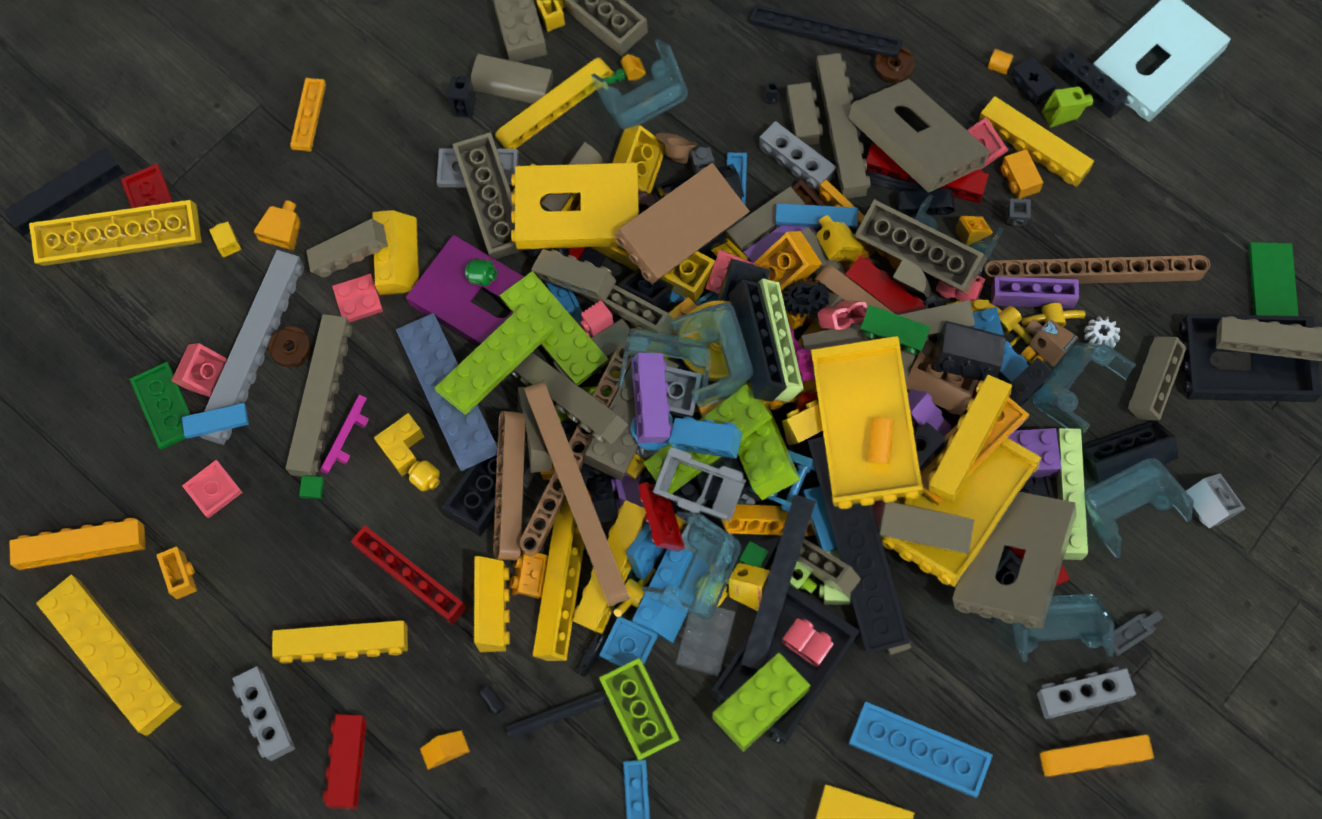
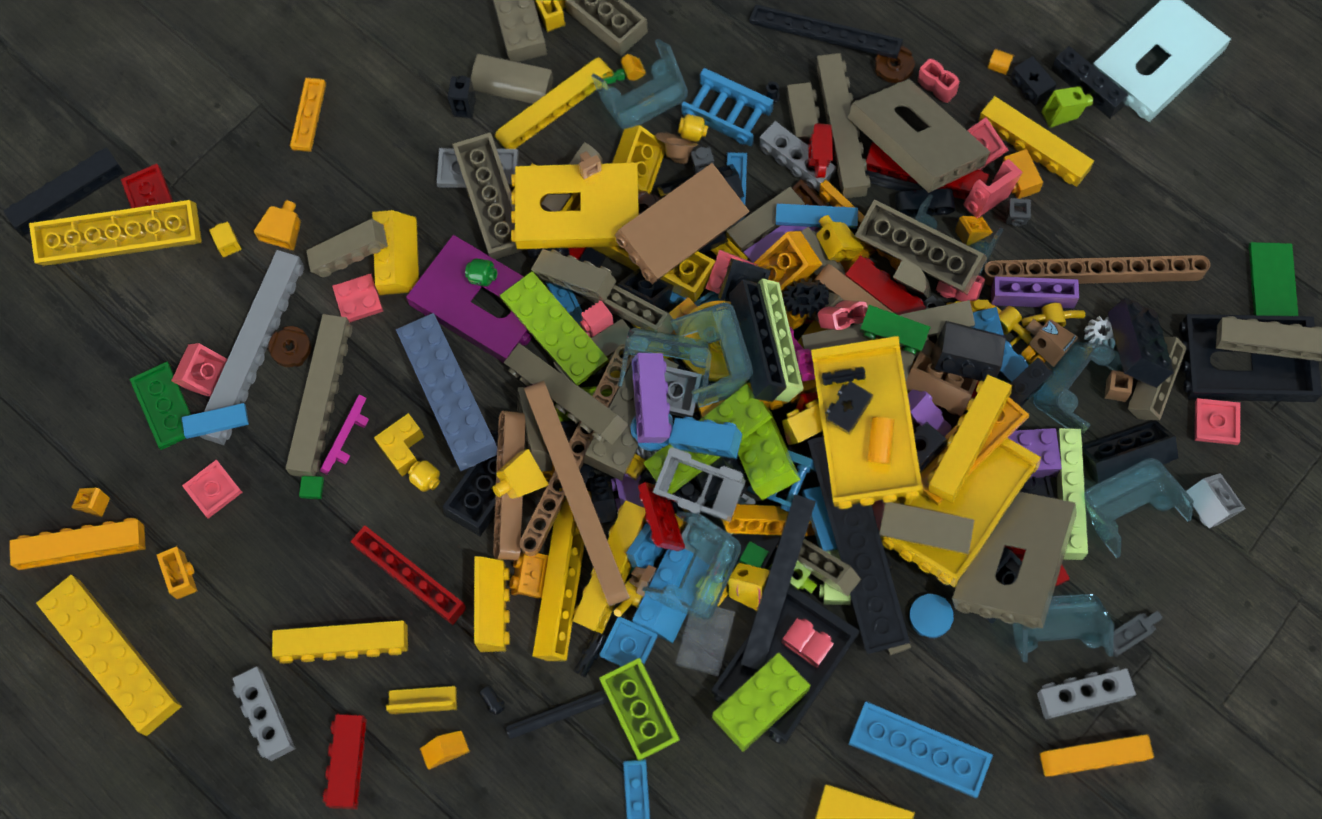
lime plate [434,304,554,415] -> none
none -> light orange slope [71,488,110,517]
none -> yellow panel [386,686,457,714]
none -> yellow torso [492,449,549,499]
none -> medium nougat tile [579,151,602,179]
none -> medium nougat tile [630,565,656,597]
none -> yellow head [678,114,708,142]
none -> dark azure fence [682,68,773,146]
none -> red piece [808,123,833,178]
none -> black axle [822,367,866,385]
none -> black brick [825,381,873,435]
none -> dark azure tile [909,594,953,638]
none -> coral brick [918,59,960,103]
none -> coral panel [963,159,1023,218]
none -> medium nougat brick [1105,370,1133,402]
none -> black brick [1108,298,1174,388]
none -> coral plate [1195,398,1240,445]

